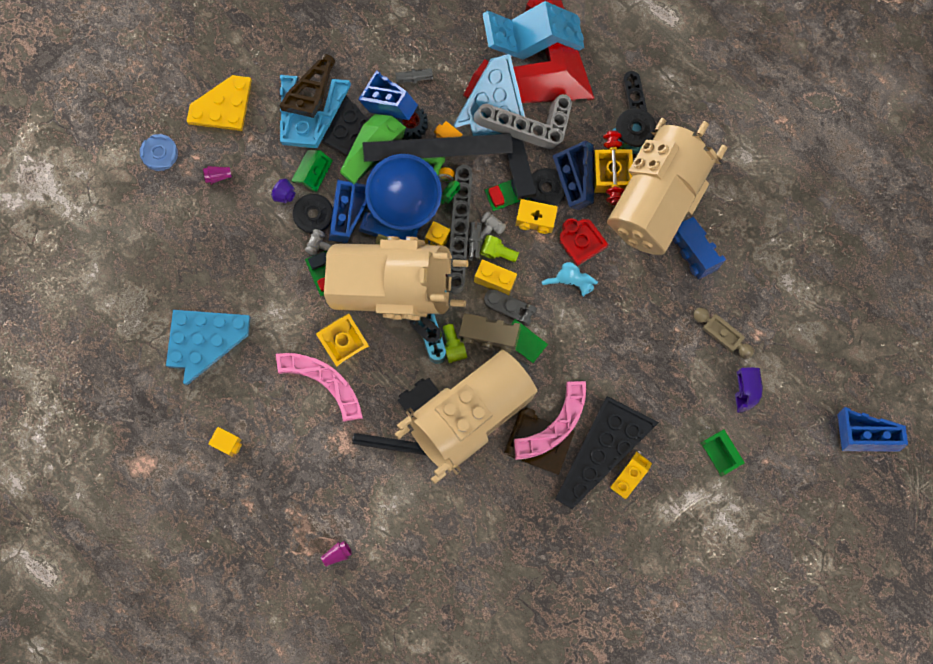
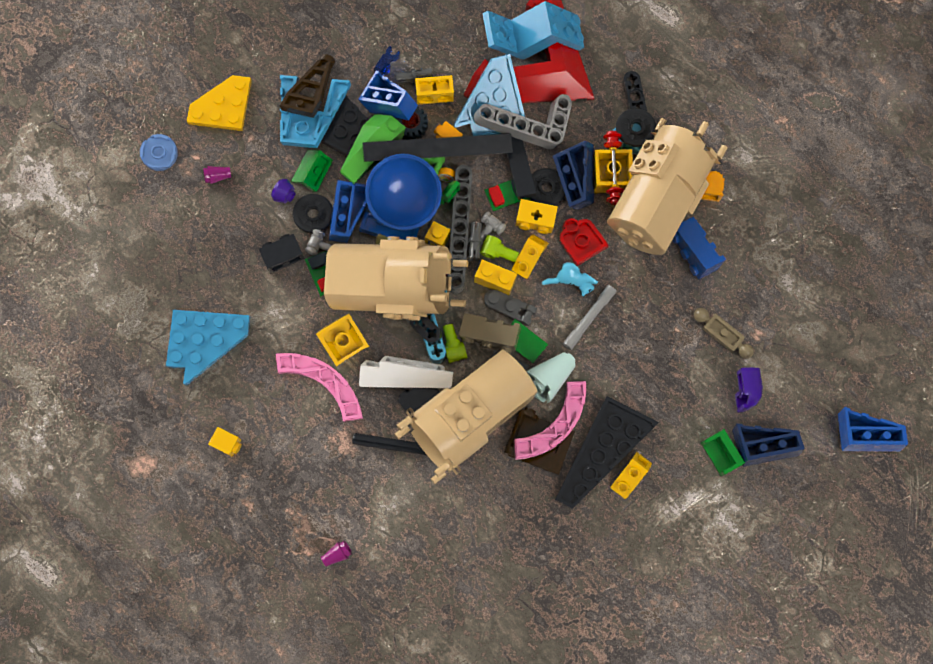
none -> black brick [259,234,305,274]
none -> white wedge [359,356,453,388]
none -> clear blue plate [374,46,400,76]
none -> yellow brick [415,75,454,105]
none -> yellow bracket [512,234,549,279]
none -> light aqua cone [526,352,576,403]
none -> light grey piece [562,285,617,350]
none -> light orange window [701,171,725,202]
none -> dark blue wedge [732,423,805,467]

